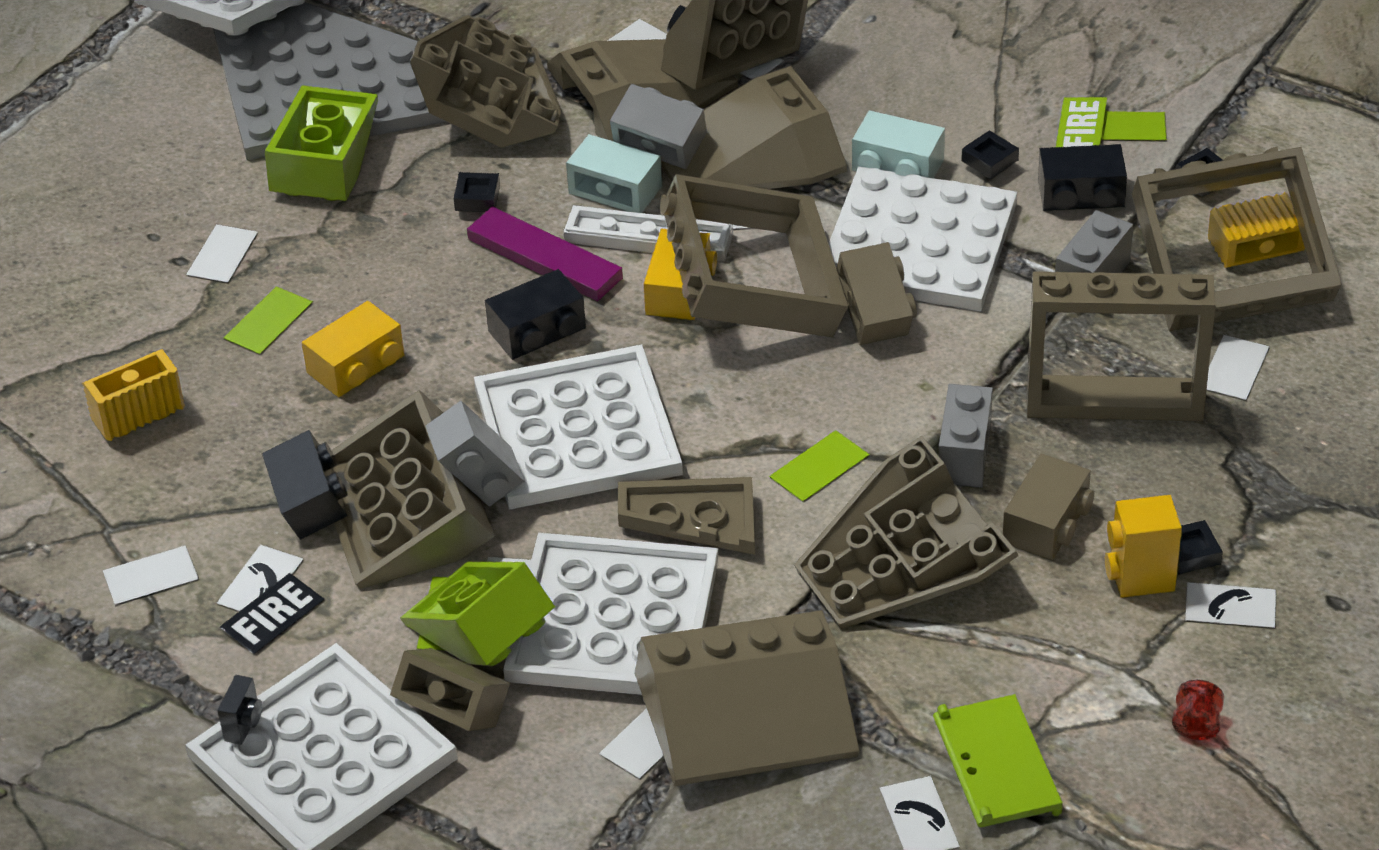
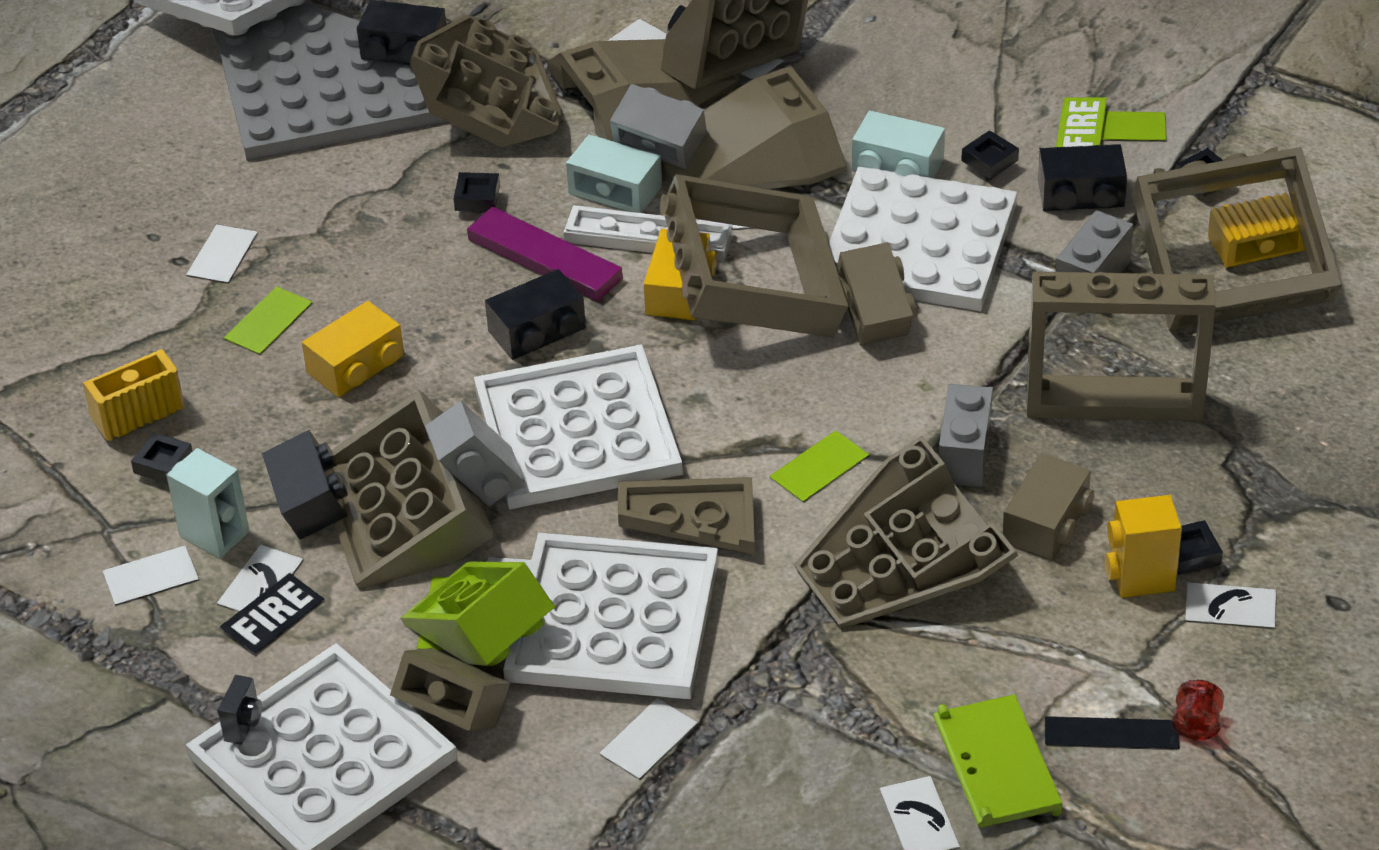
lime slope [265,85,378,201] -> none
dark tan slope [634,610,859,786] -> none
white sticker [1207,335,1269,400] -> none
none -> black plate [131,432,193,484]
none -> light aqua brick [166,448,250,559]
none -> black brick [356,0,447,65]
none -> black sticker [1045,716,1180,749]

